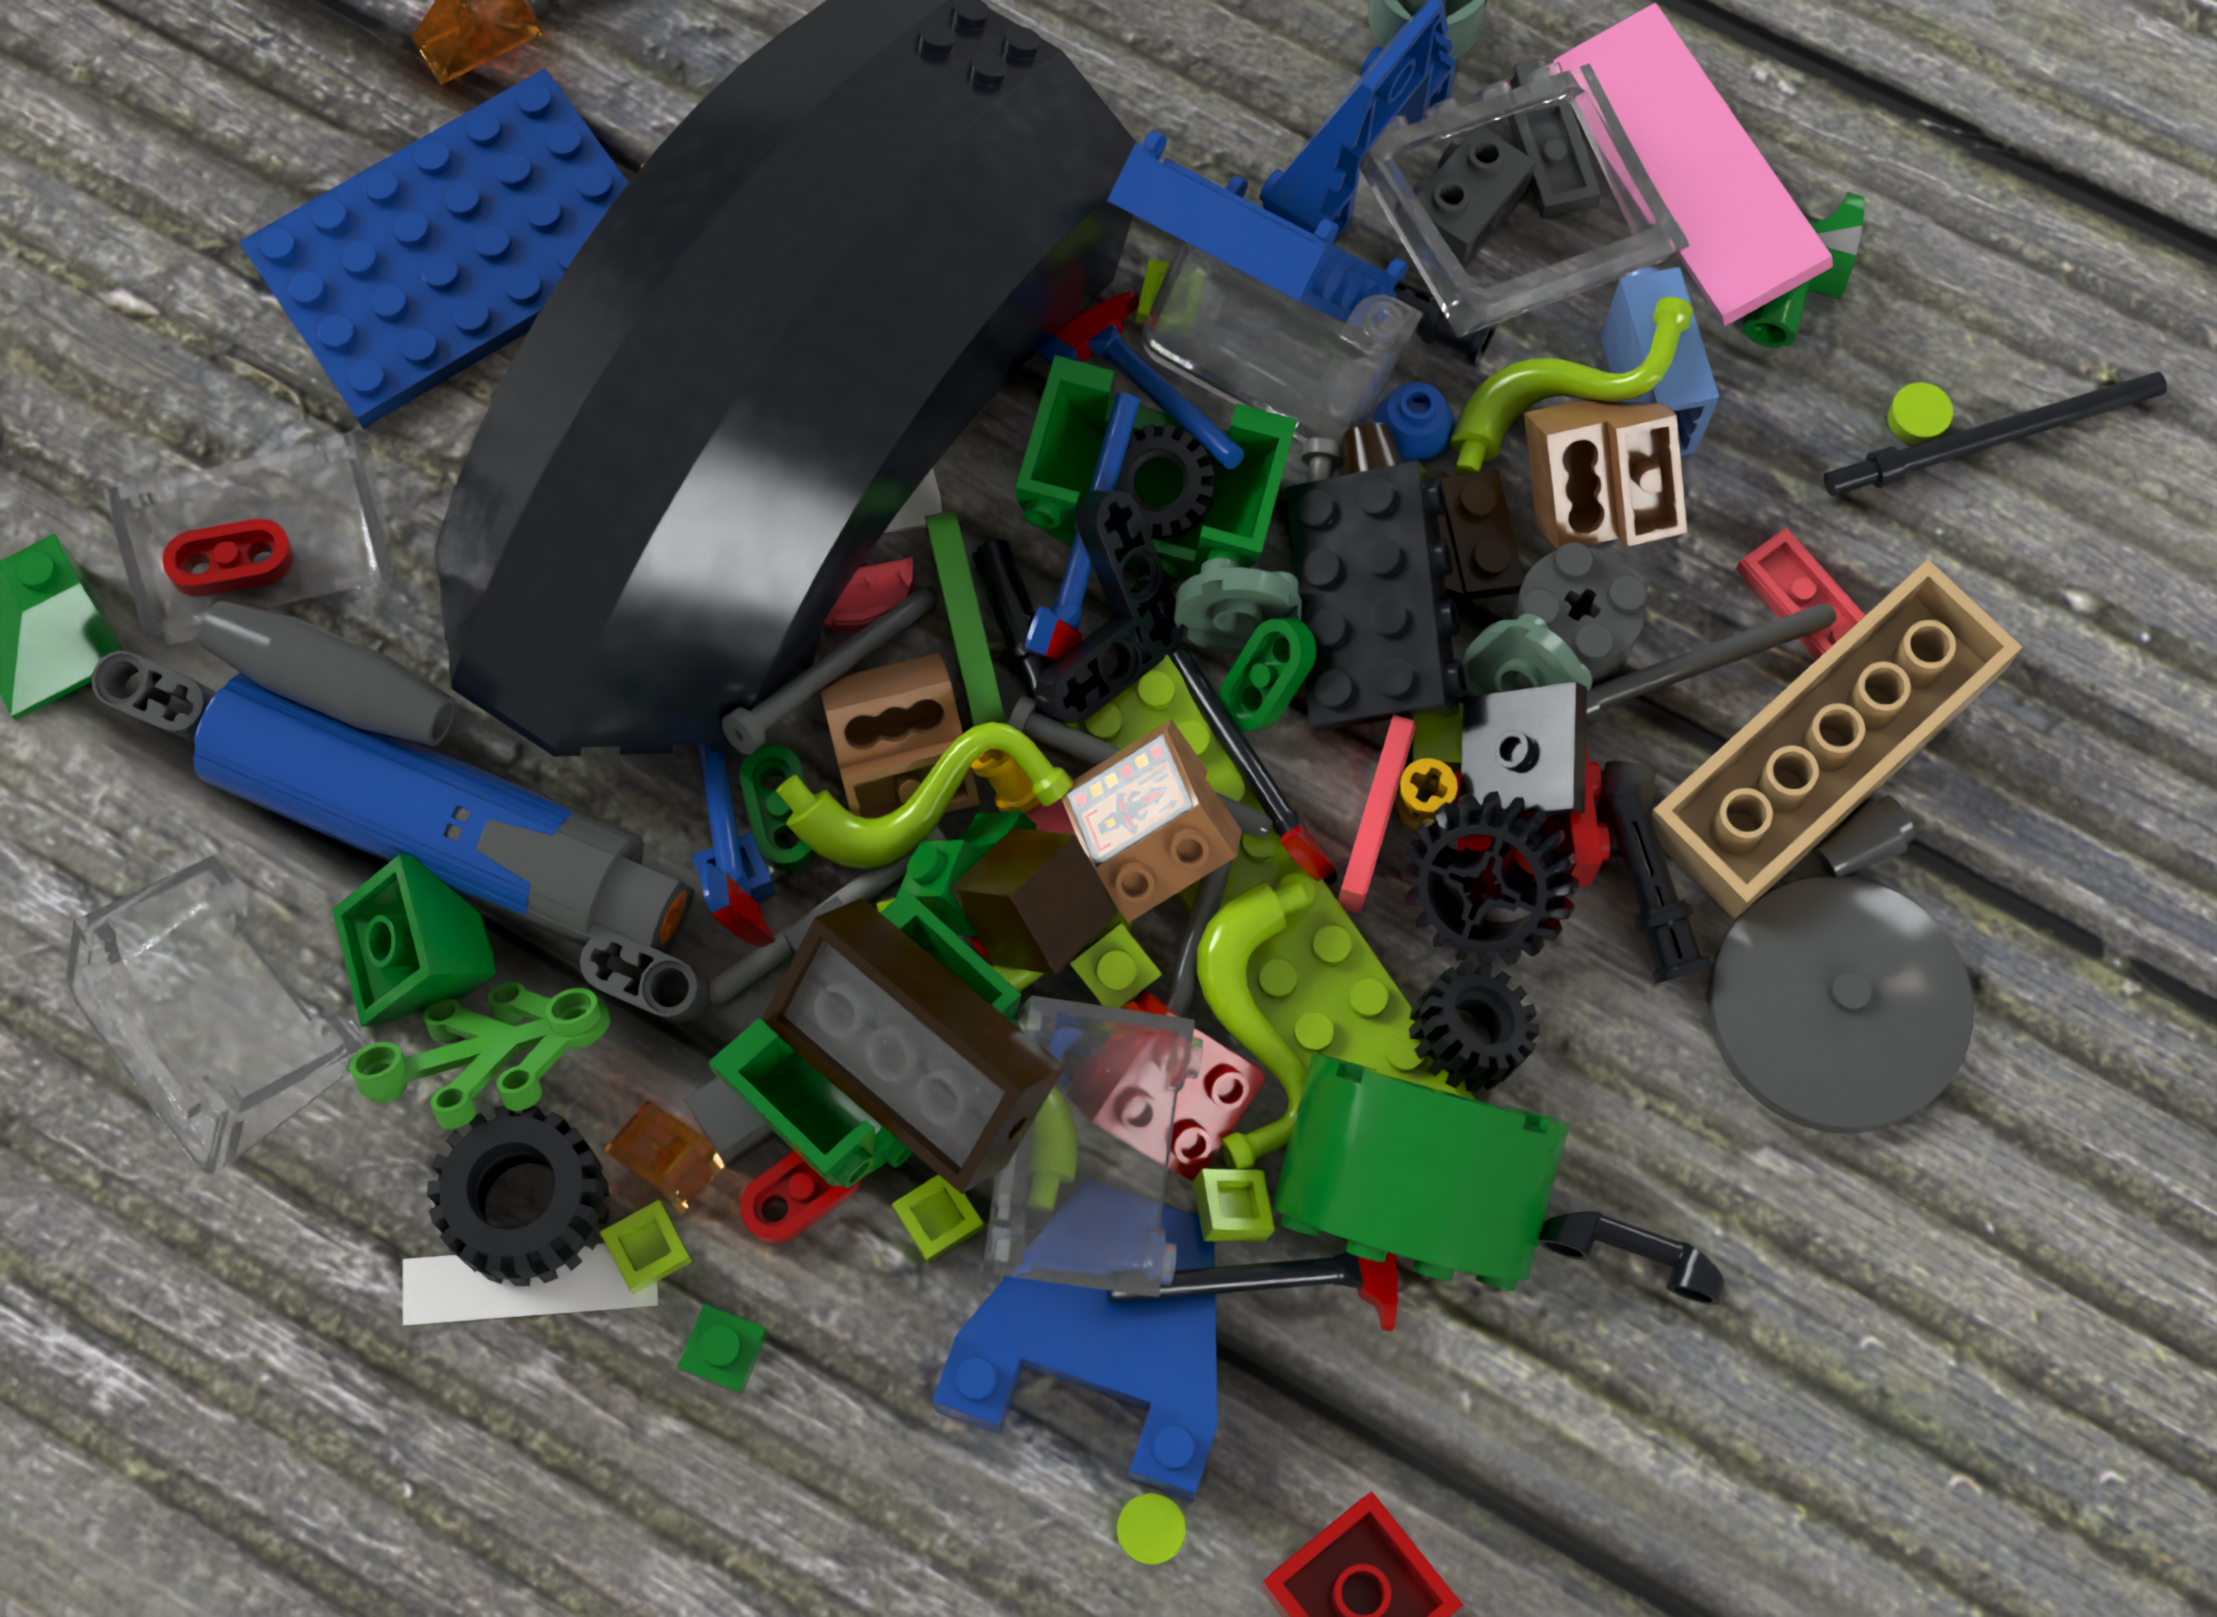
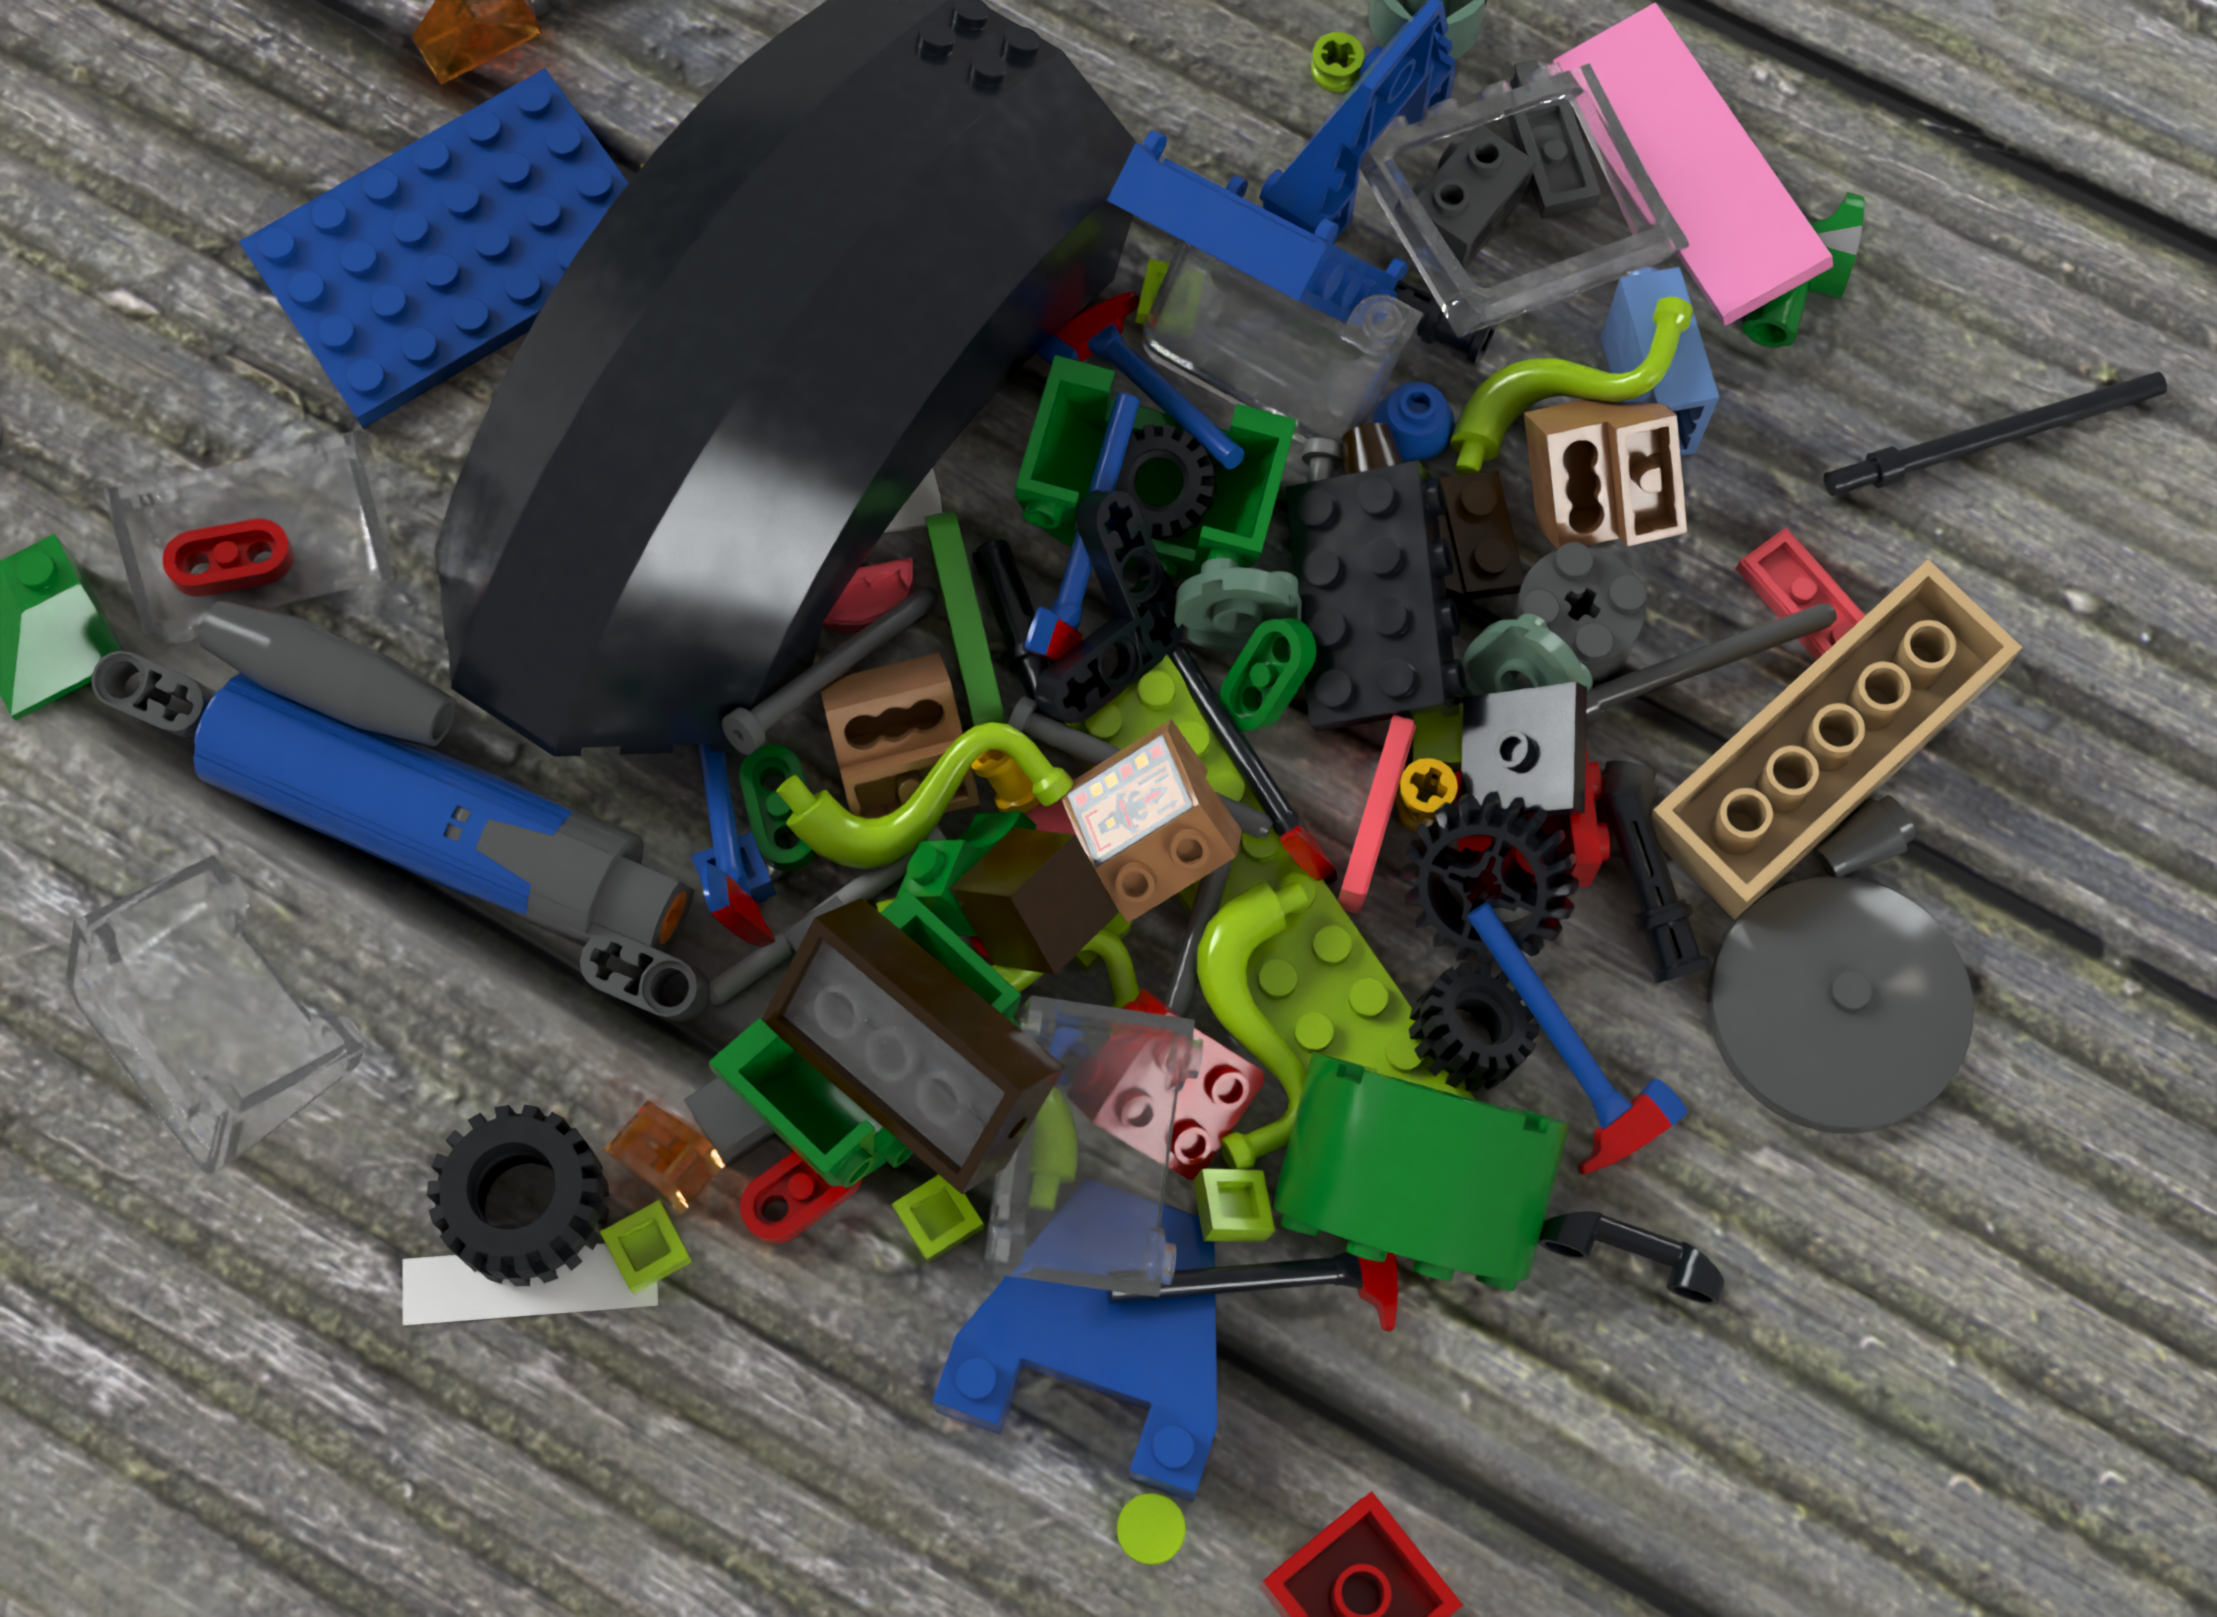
green slope [332,854,497,1027] -> none
bright green plant [349,981,611,1129] -> none
green plate [677,1304,769,1395] -> none
lime plate [1069,921,1162,1015] -> none
lime tile [1887,382,1953,446] -> none
none -> lime bush [1311,32,1364,92]
none -> blue piece [1466,902,1687,1174]

